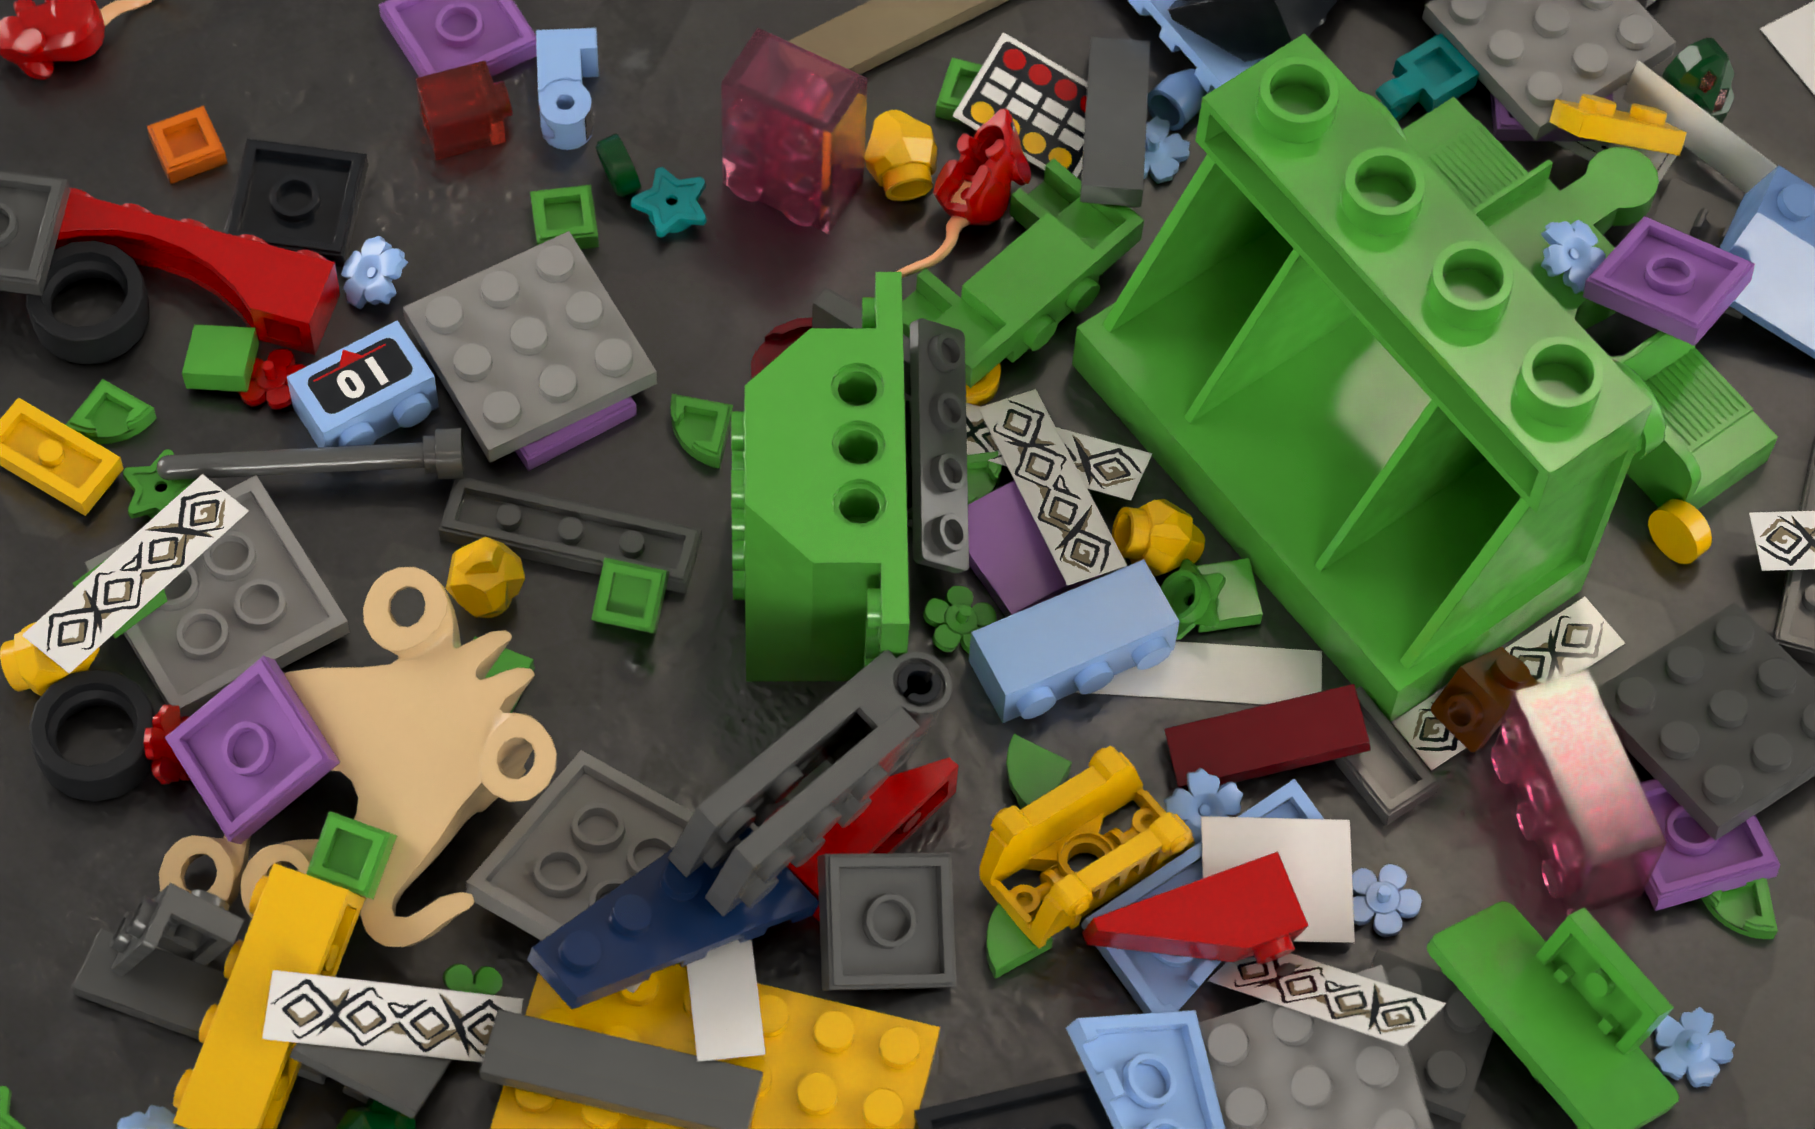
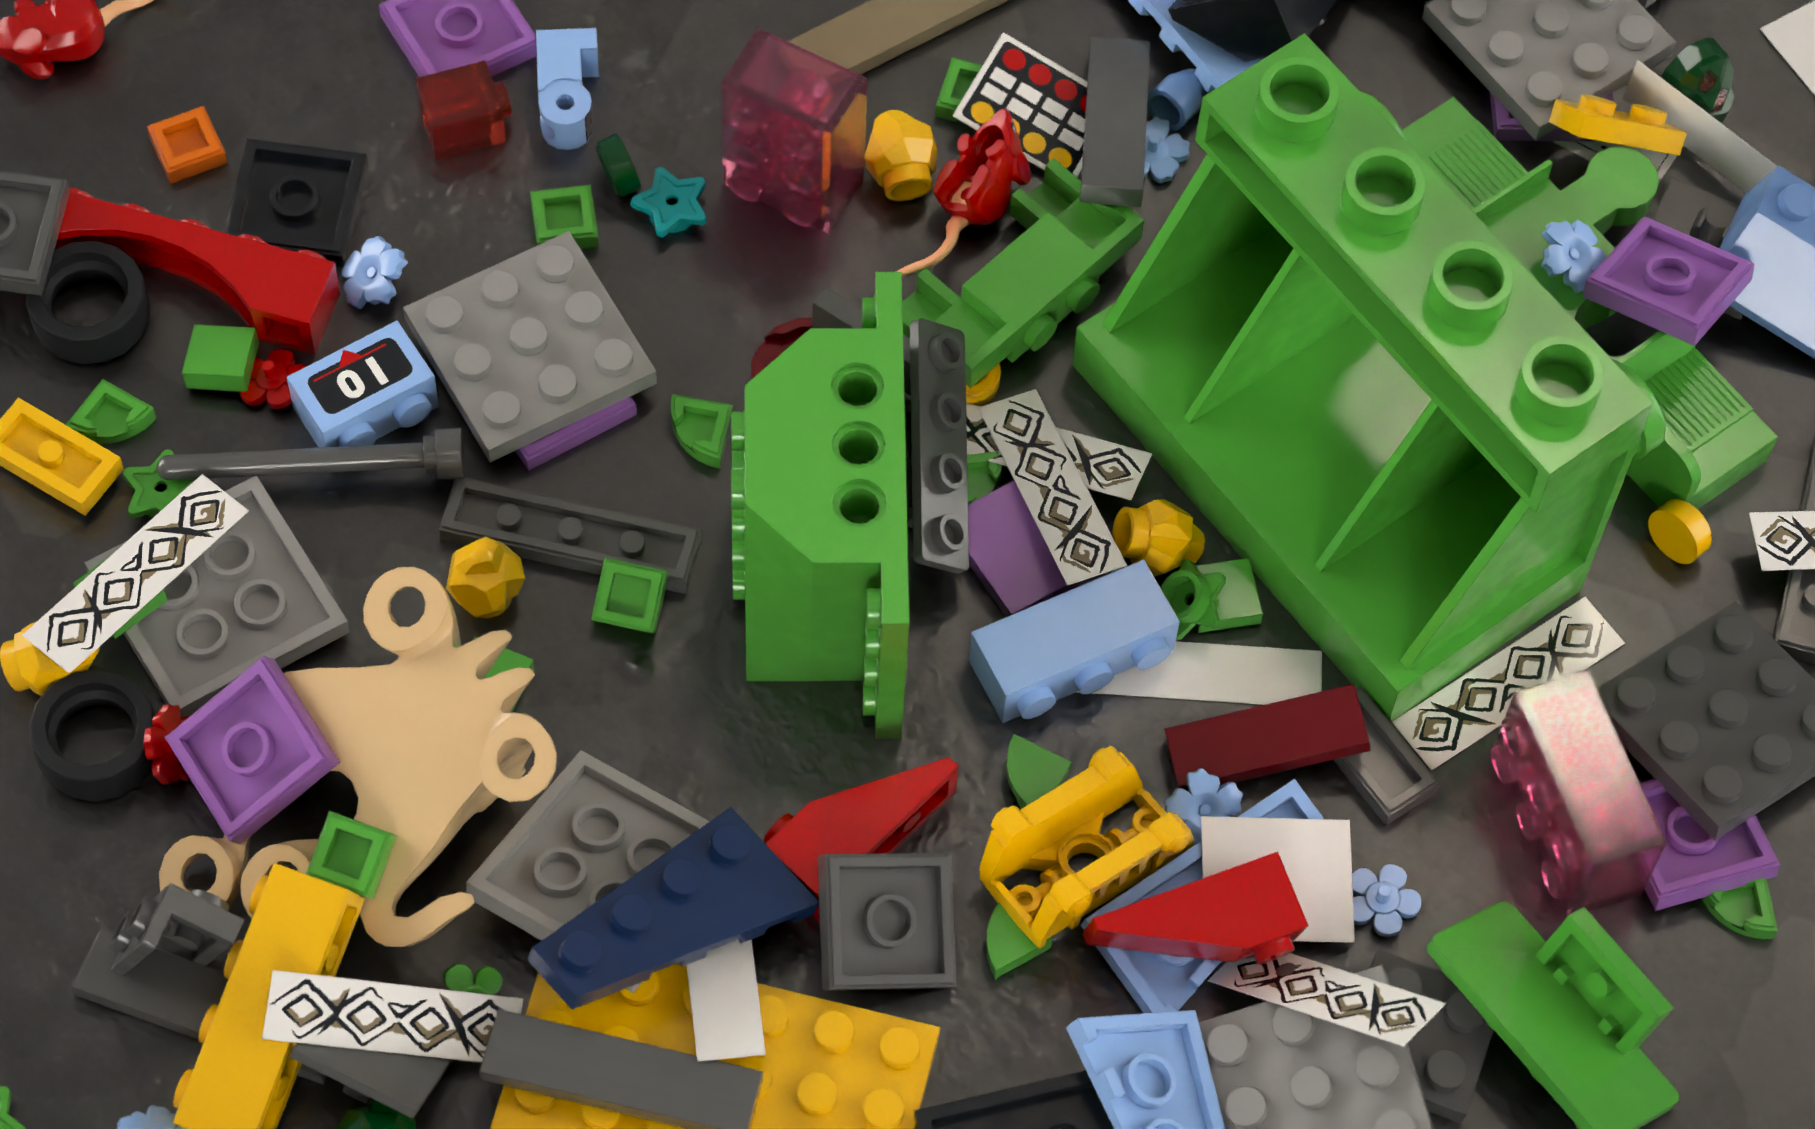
dark grey hinge [668,650,952,917] -> none
bright green plant [923,586,997,653] -> none
teal plate [1375,33,1479,122] -> none
reddish brown bracket [1431,646,1547,752] -> none
light blue plant [1653,1007,1735,1088] -> none

